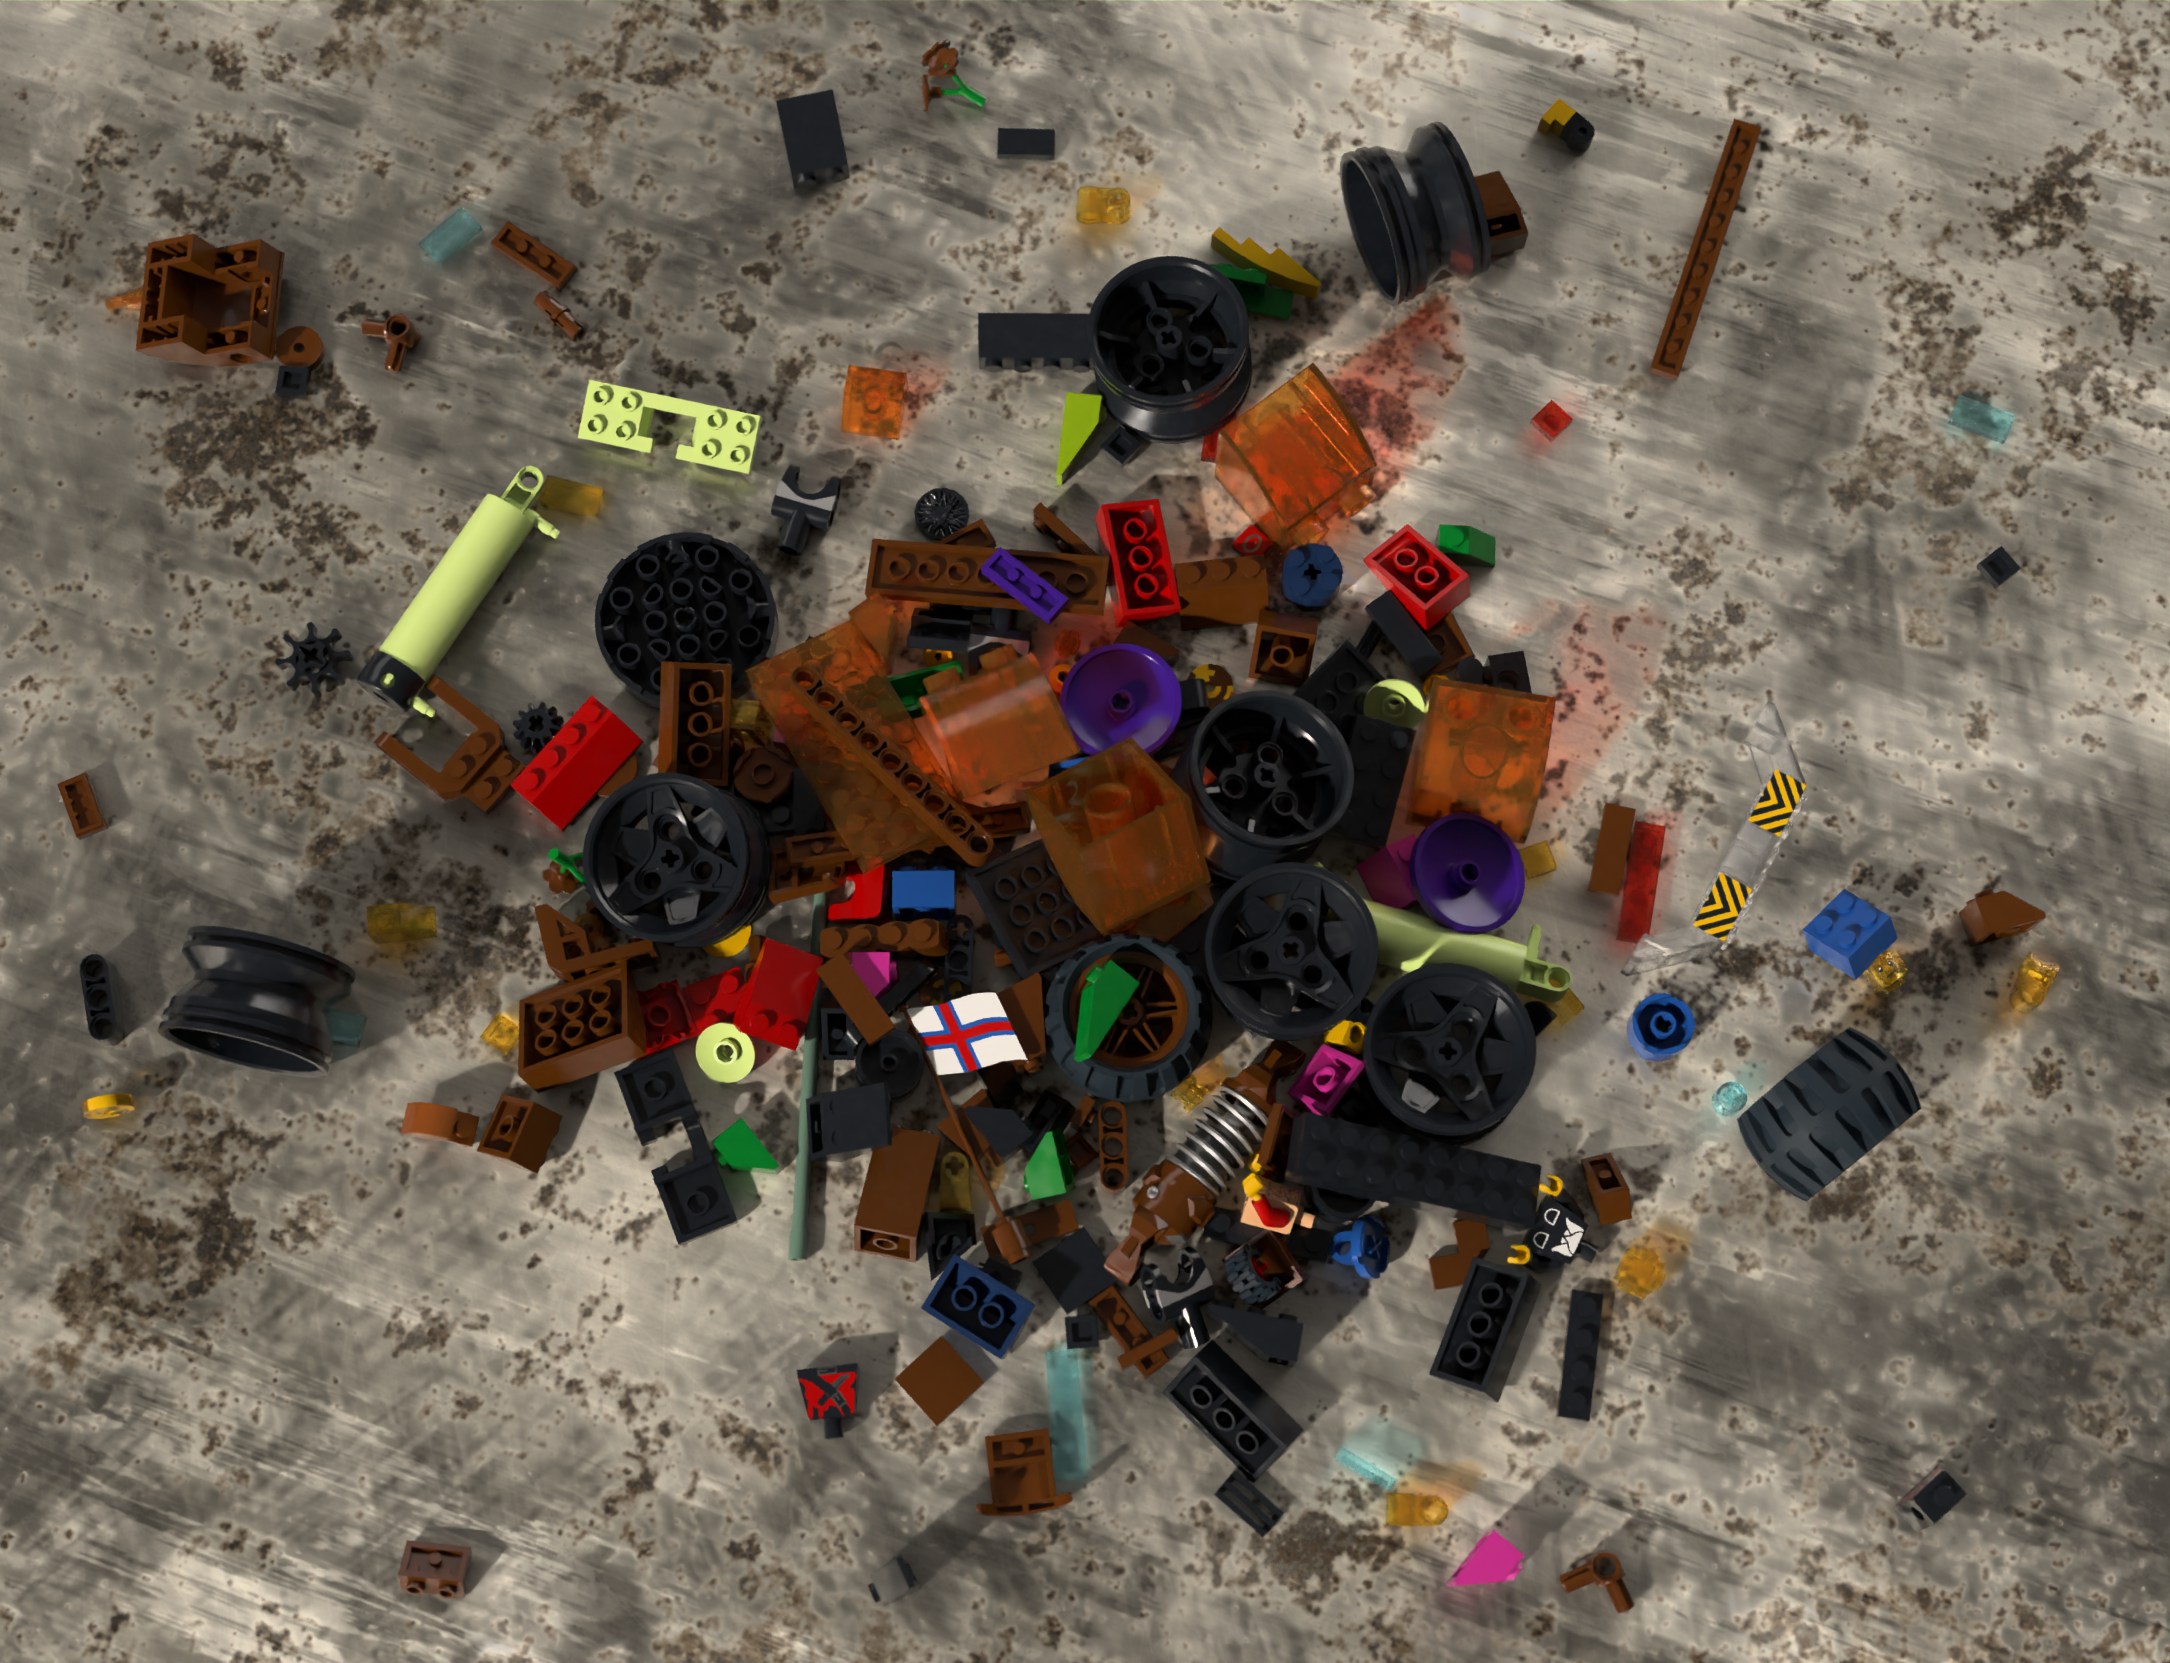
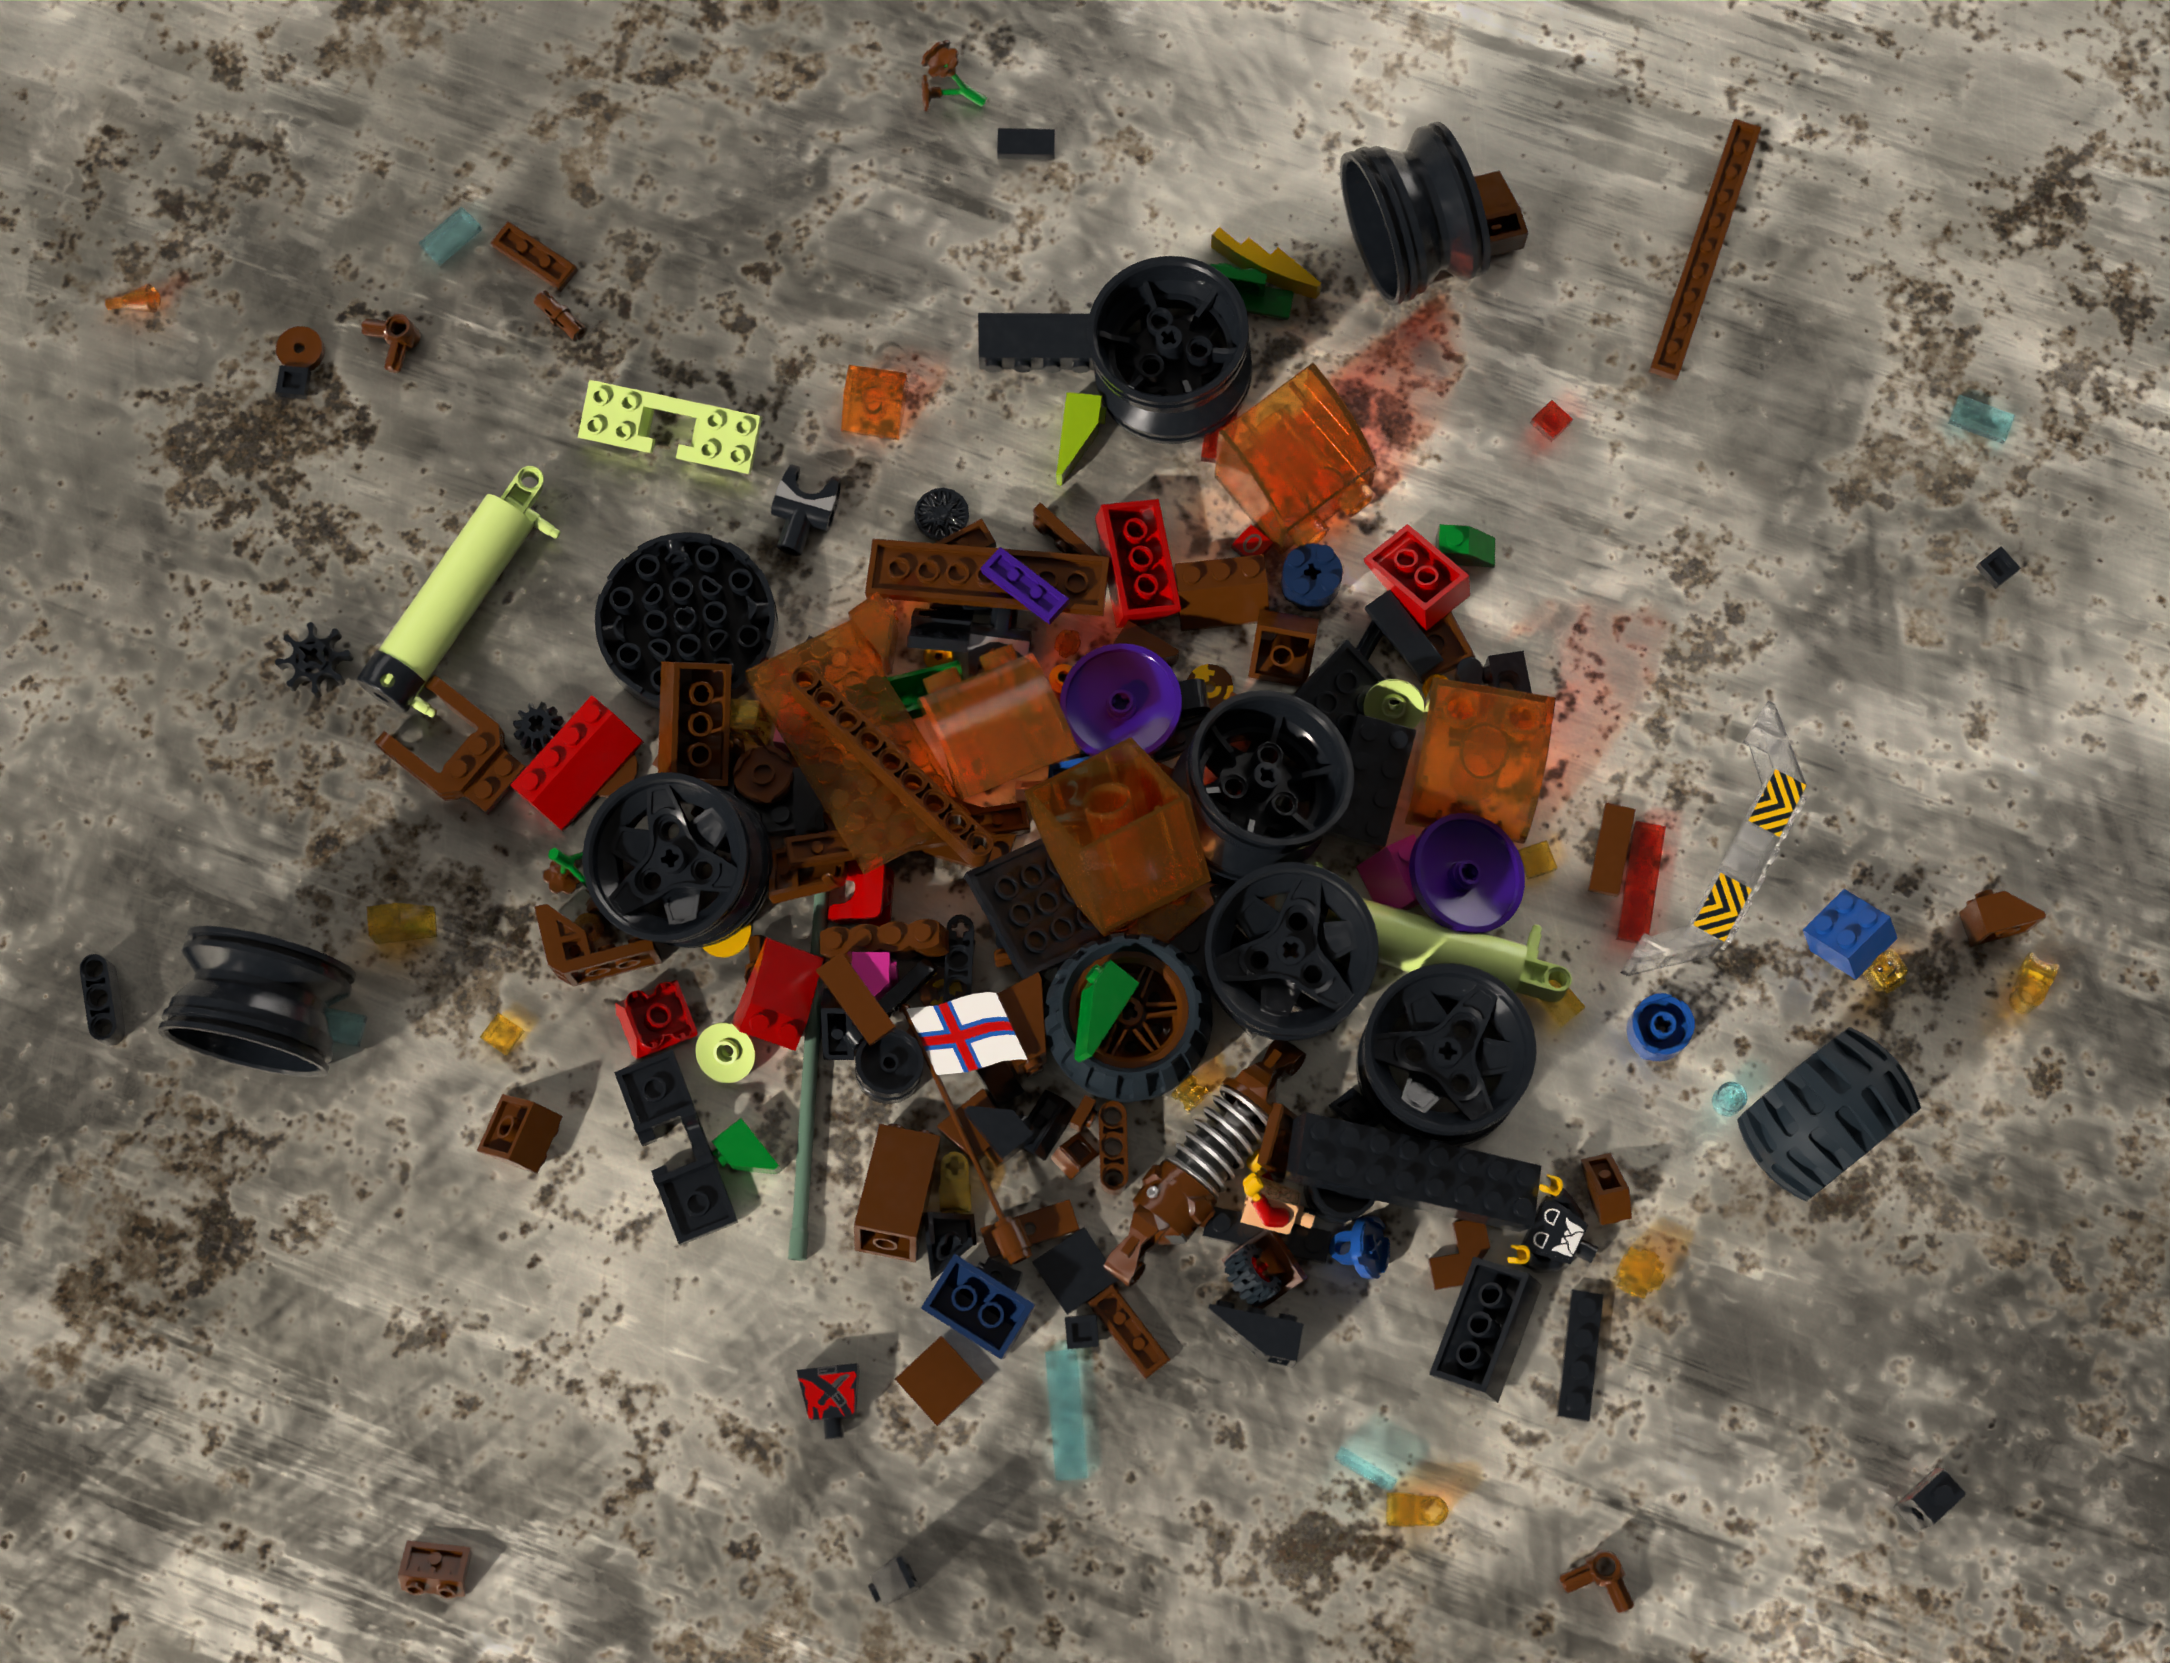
reddish brown plate [57,772,109,840] -> none
piece [82,1093,135,1119] -> none
reddish brown slope [136,234,284,367] -> none
dark orange brick [401,1102,479,1147] -> none
reddish brown slope [518,961,647,1093] -> none
clear yellow tile [539,475,605,519] -> none
red plate [681,966,746,1036] -> none
black slope [776,89,850,189] -> none
black slope [806,1082,893,1162] -> none
blue brick [892,866,957,921] -> none
reddish brown piece [976,1429,1073,1517] -> none
green slope [1024,1127,1076,1200] -> none
clear yellow piece [1076,186,1132,224] -> none
black plate [1100,426,1141,468] -> none
reddish brown tile [1117,1328,1179,1372] -> none
black connector [1140,1246,1215,1349] -> none
black slope [1162,1339,1304,1483] -> none
black tile [1214,1470,1284,1538] -> none
dark pink slope [1287,1044,1365,1117] -> none
yellow leg [1322,997,1375,1054] -> none
dark pink slope [1446,1530,1525,1587] -> none
black tile [1524,1000,1558,1038] -> none
leg [1537,98,1595,153] -> none

